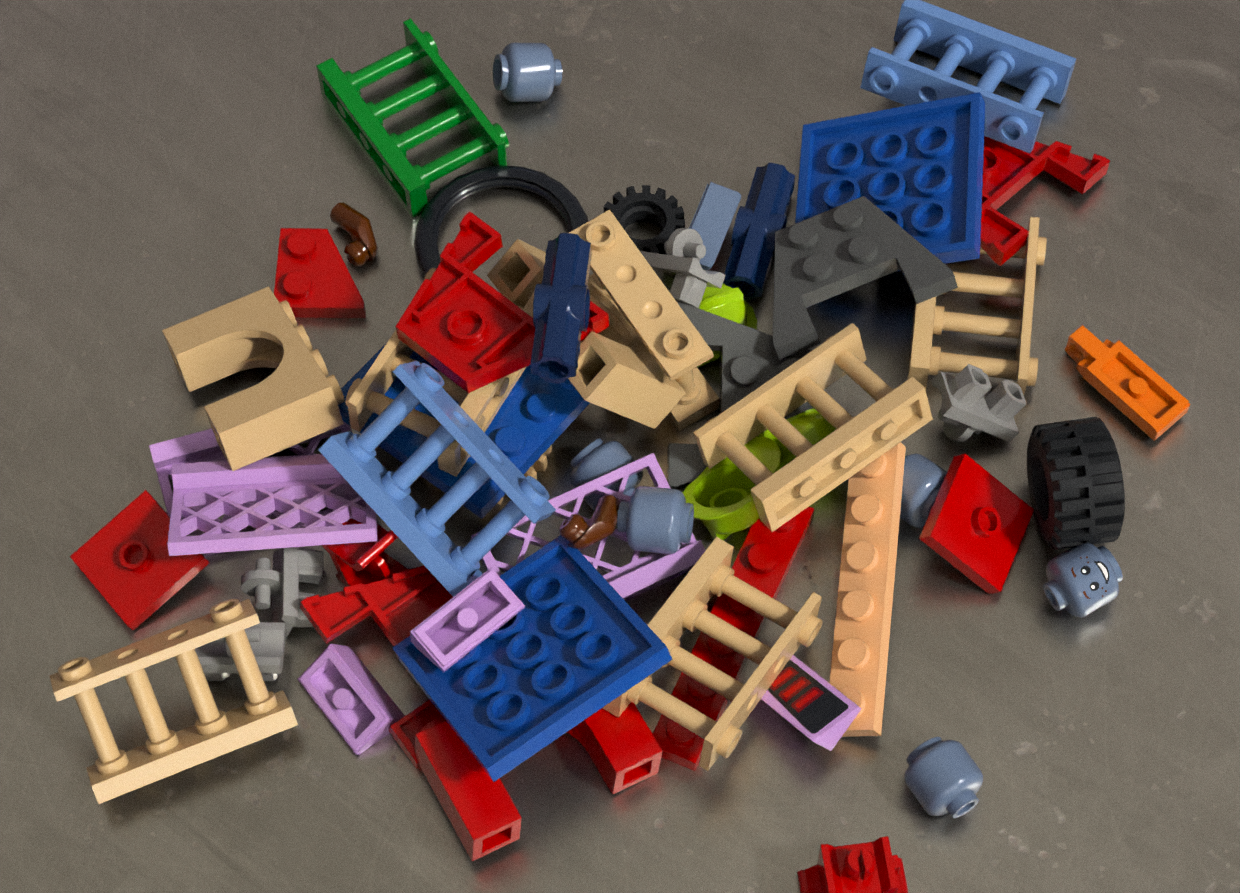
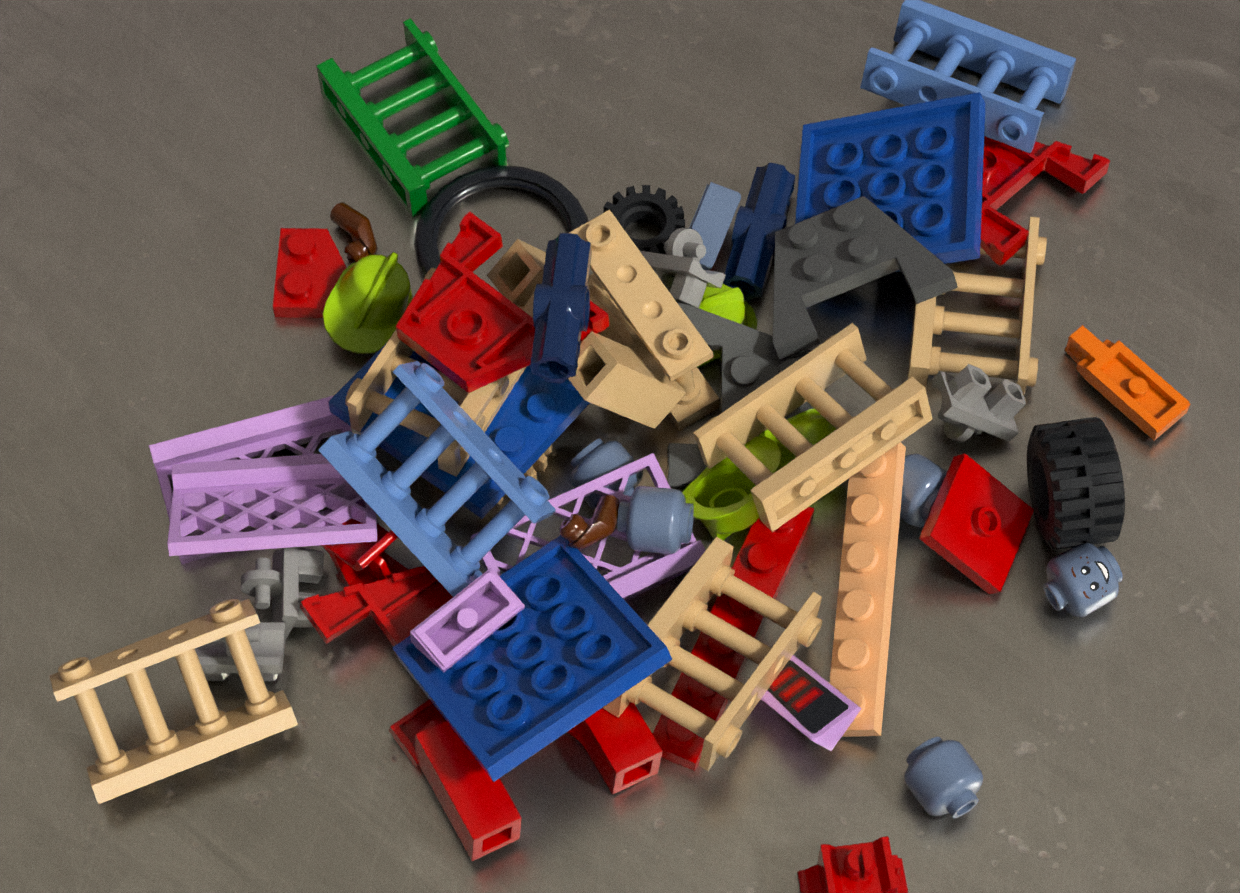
red plate [70,490,210,631] -> none
tan arch [162,286,345,471] -> none
lavender slope [297,644,405,755] -> none
sand blue head [492,43,562,102] -> none
none -> lime piece [323,252,413,354]

